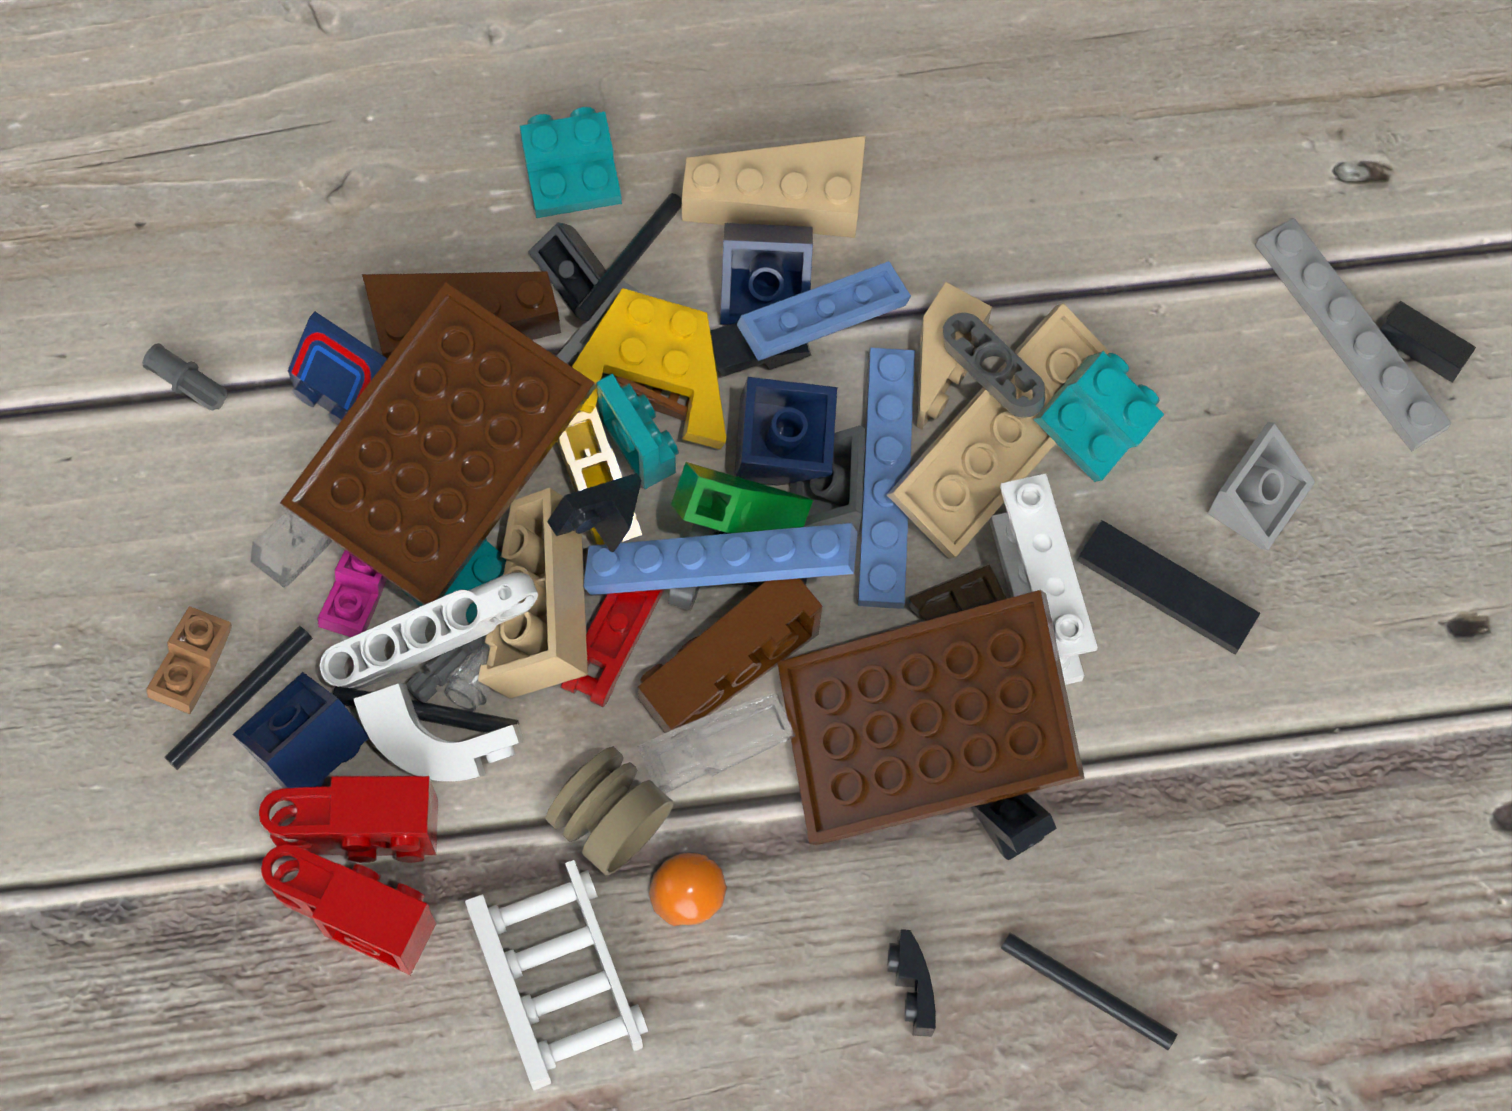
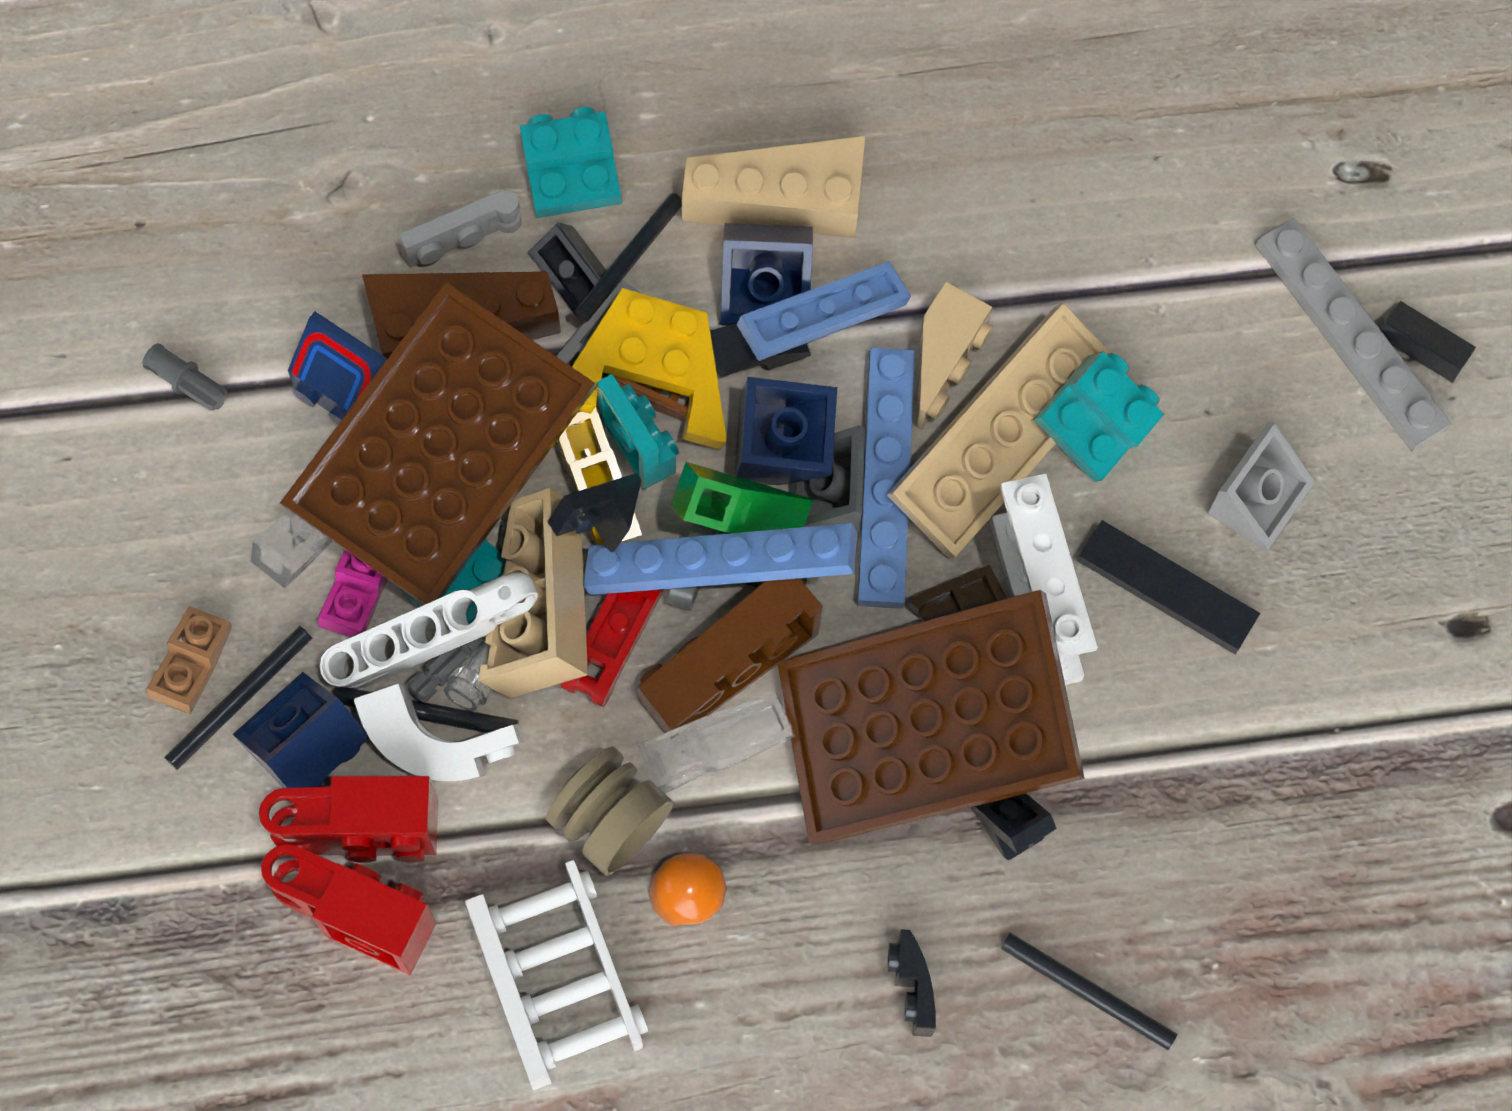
dark grey beam [943,313,1045,418] -> none
none -> light grey plate [399,190,522,268]

